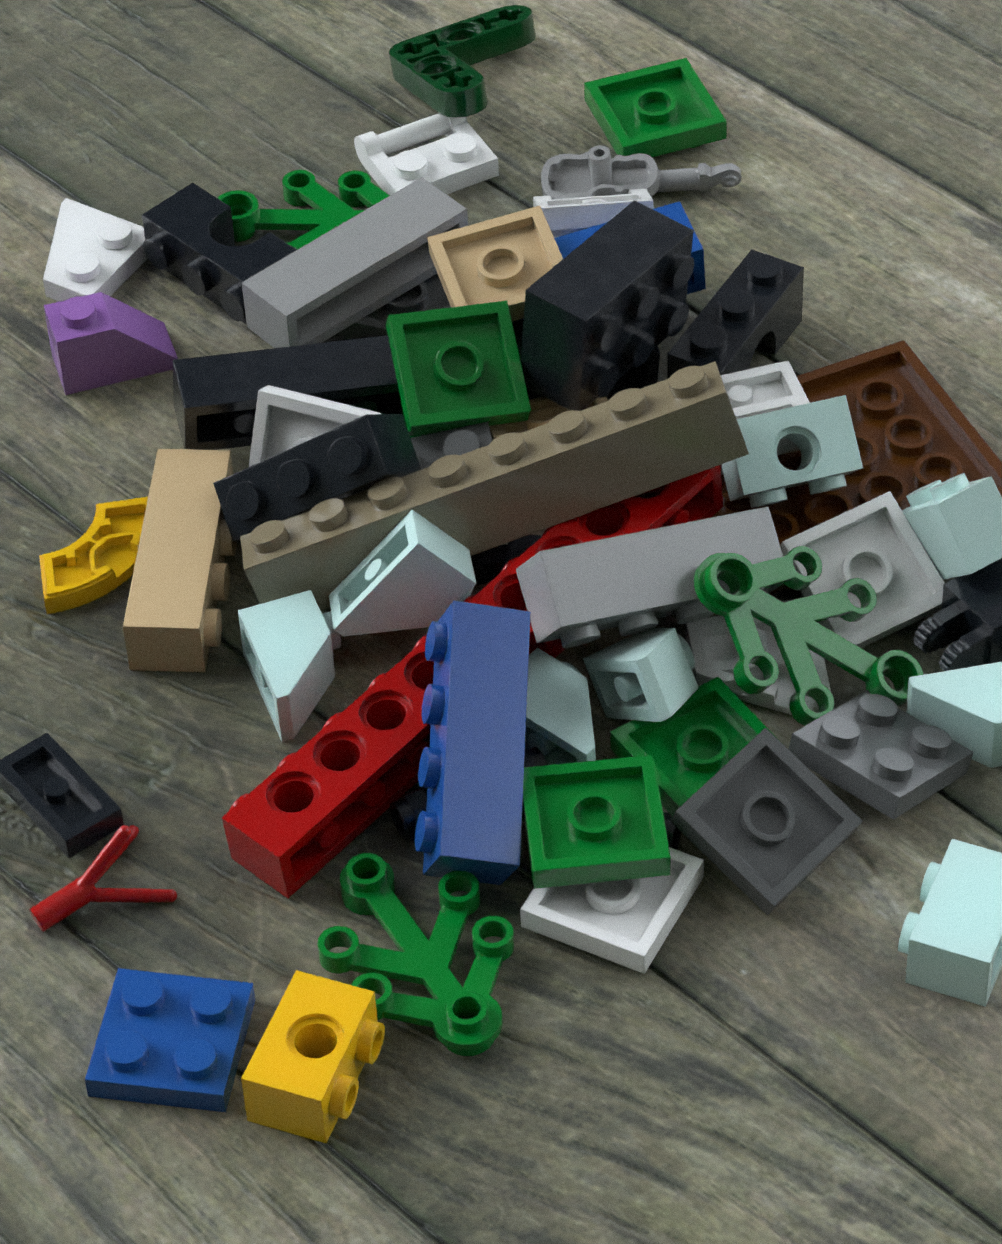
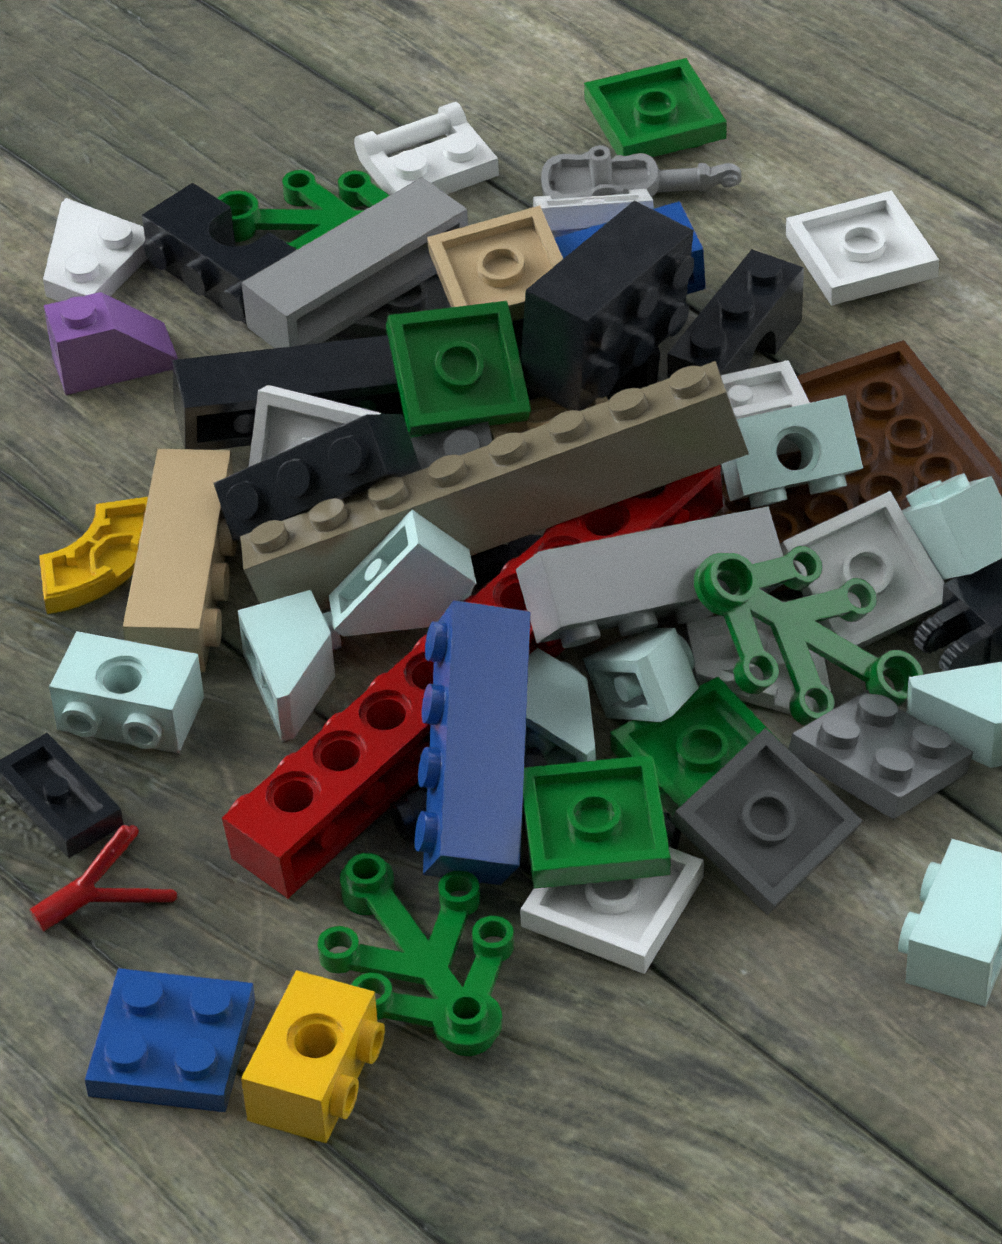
dark green beam [389,5,536,118] -> none
none -> light aqua brick [49,631,204,754]
none -> white plate [786,190,939,306]

